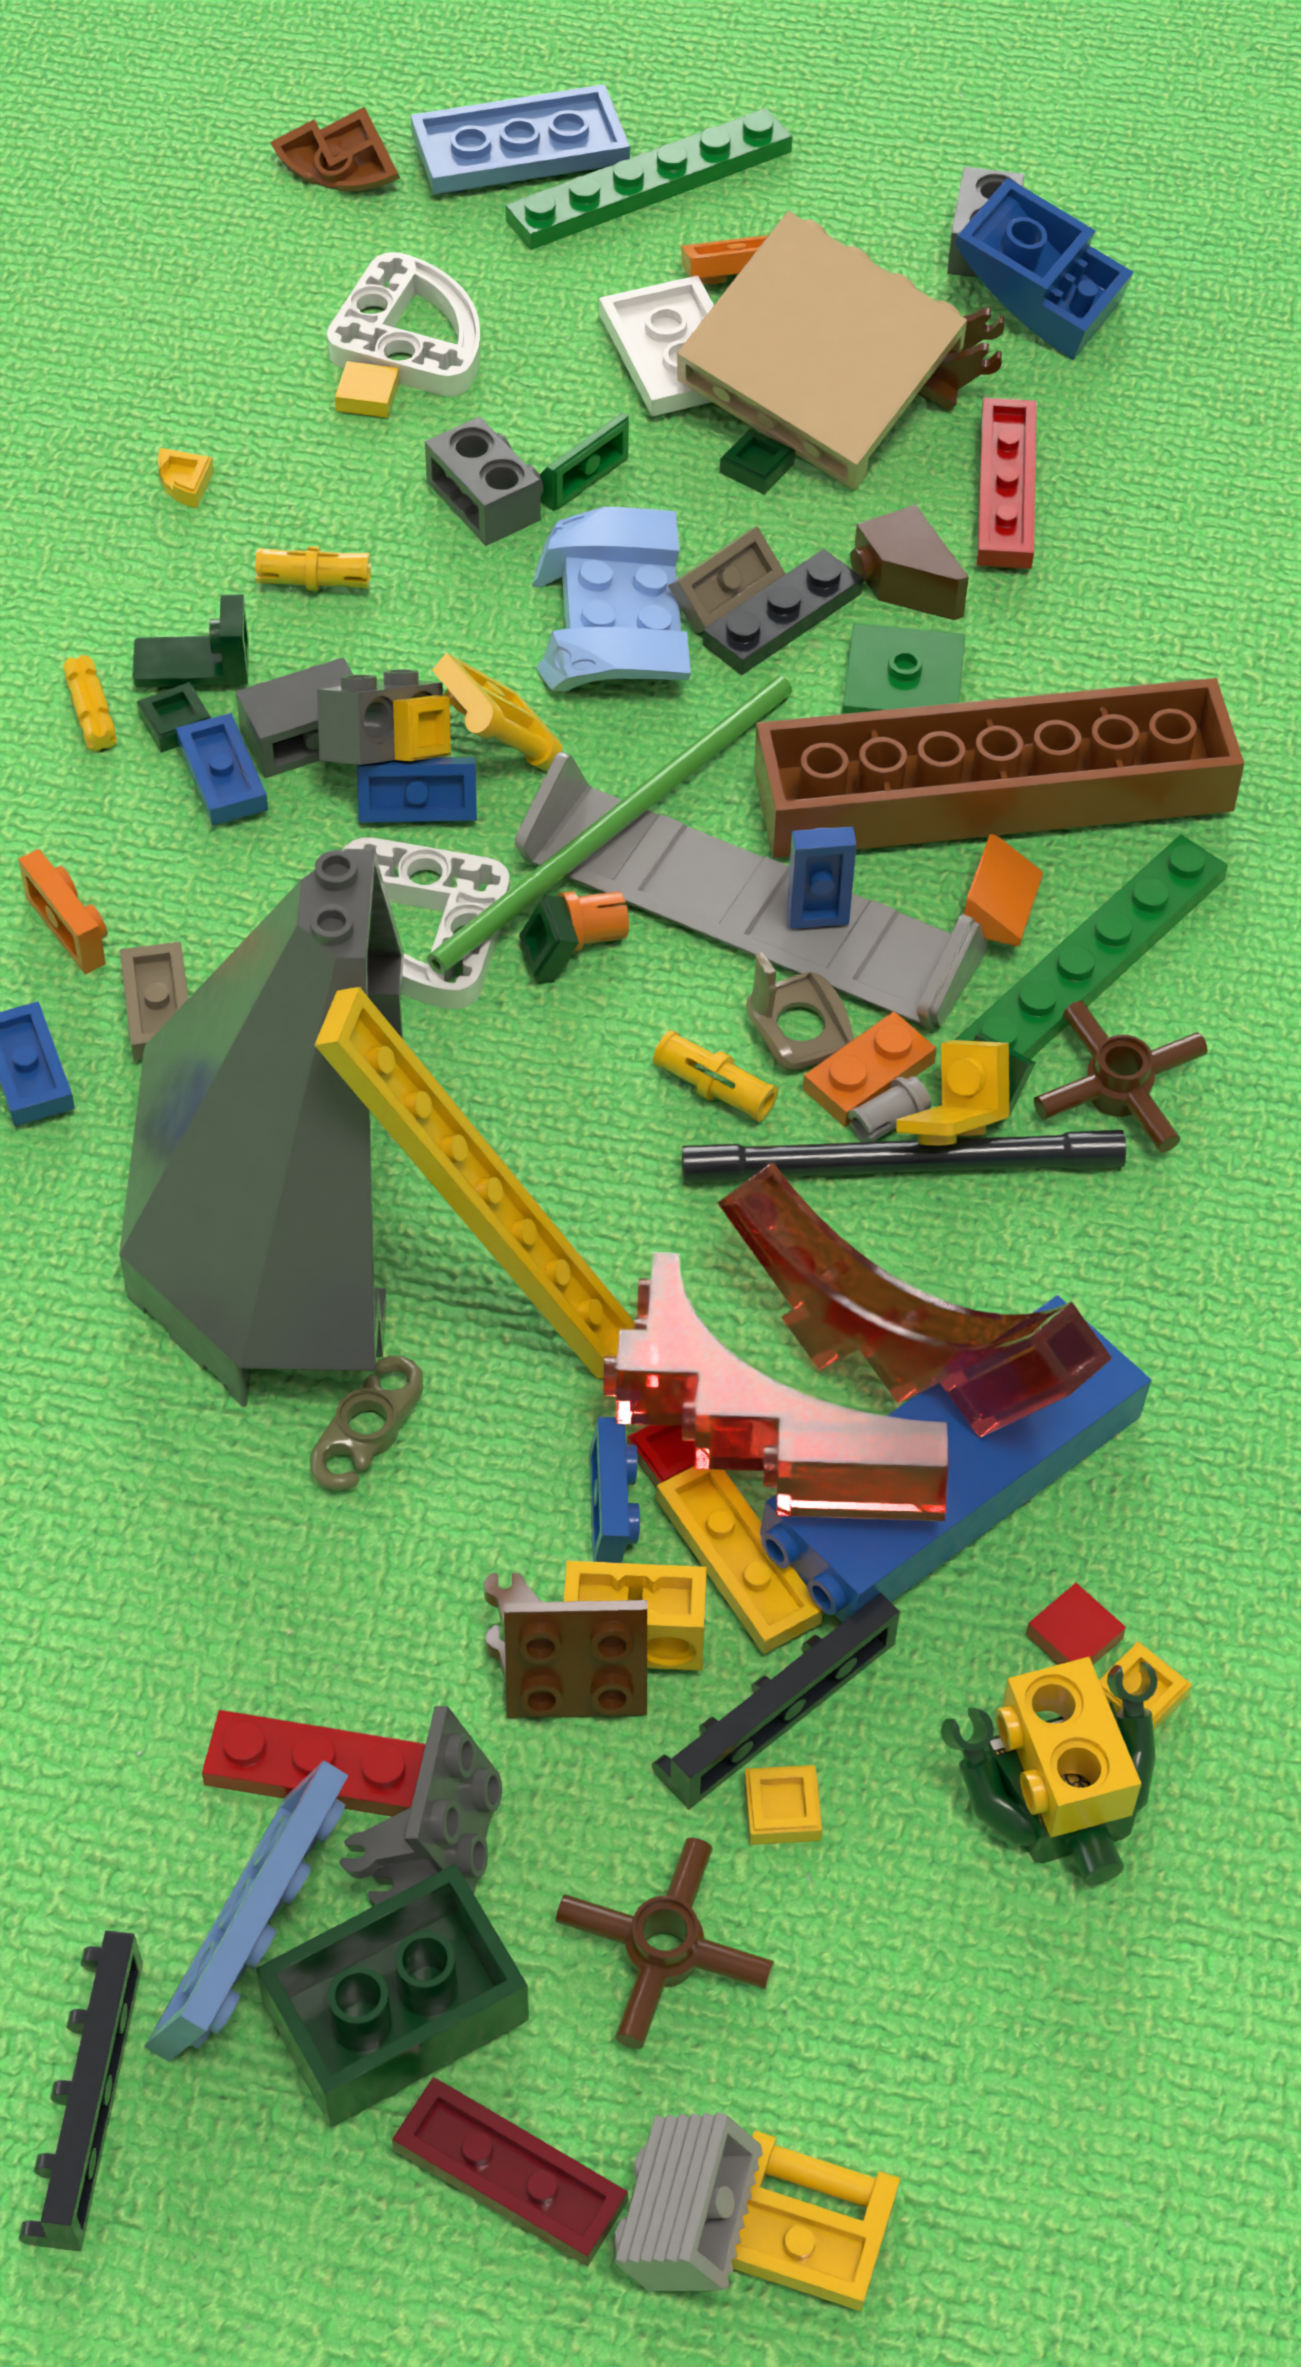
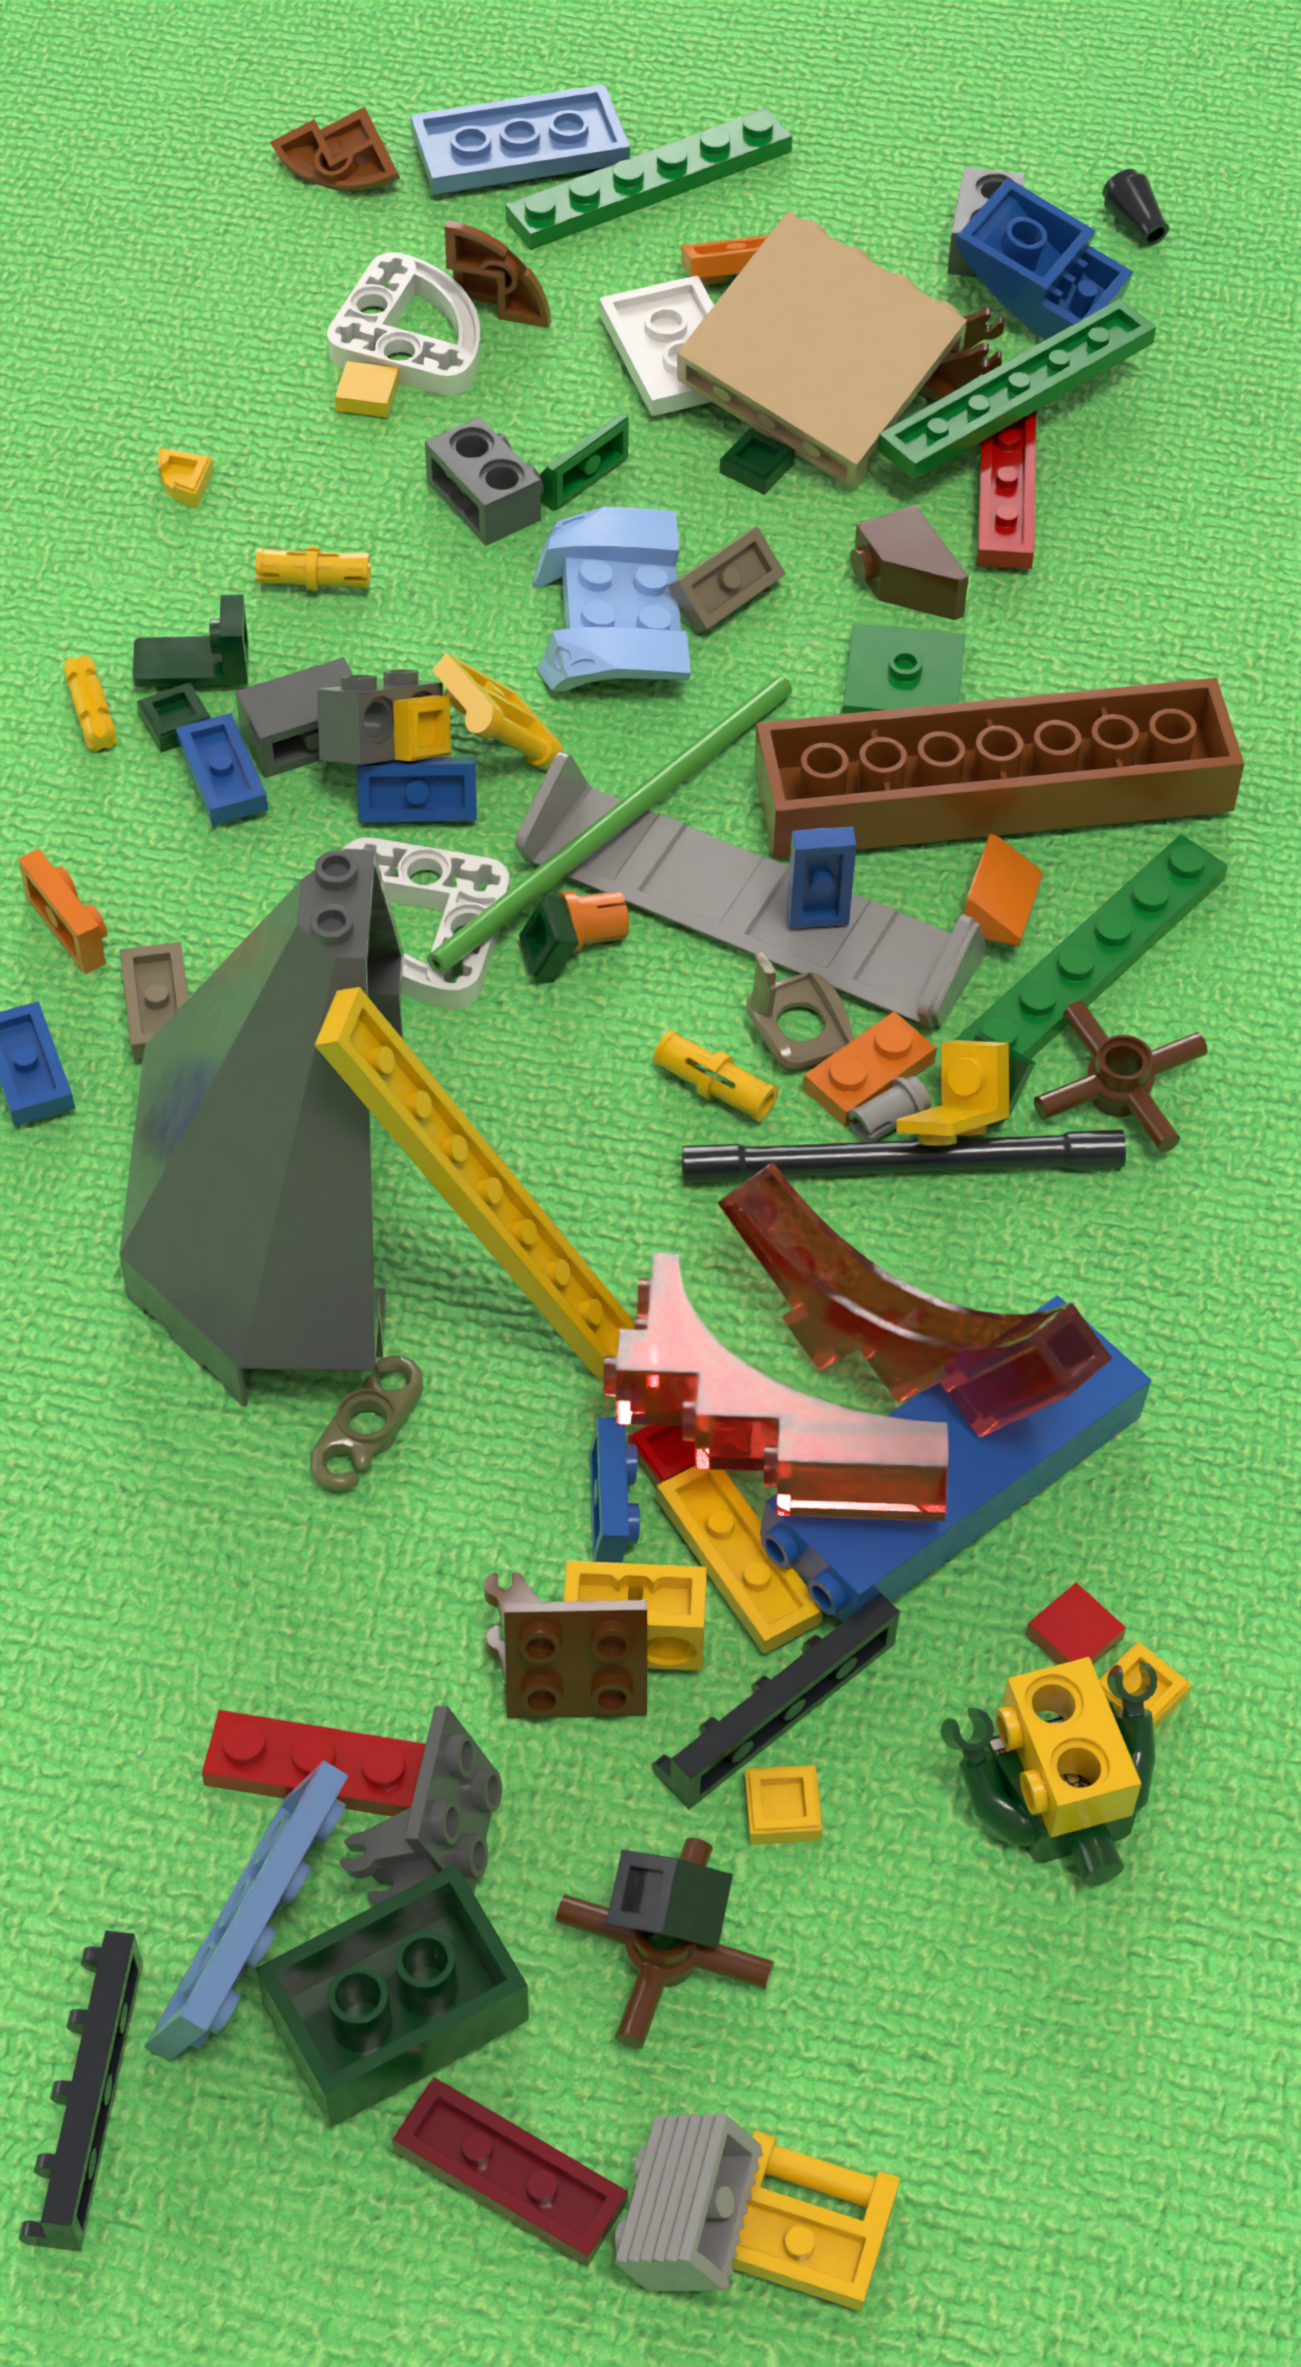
black plate [703,549,863,676] -> none
none -> dark orange brick [444,220,551,328]
none -> panel [606,1849,733,1947]
none -> green plate [878,299,1156,480]
none -> black cone [1102,169,1169,246]

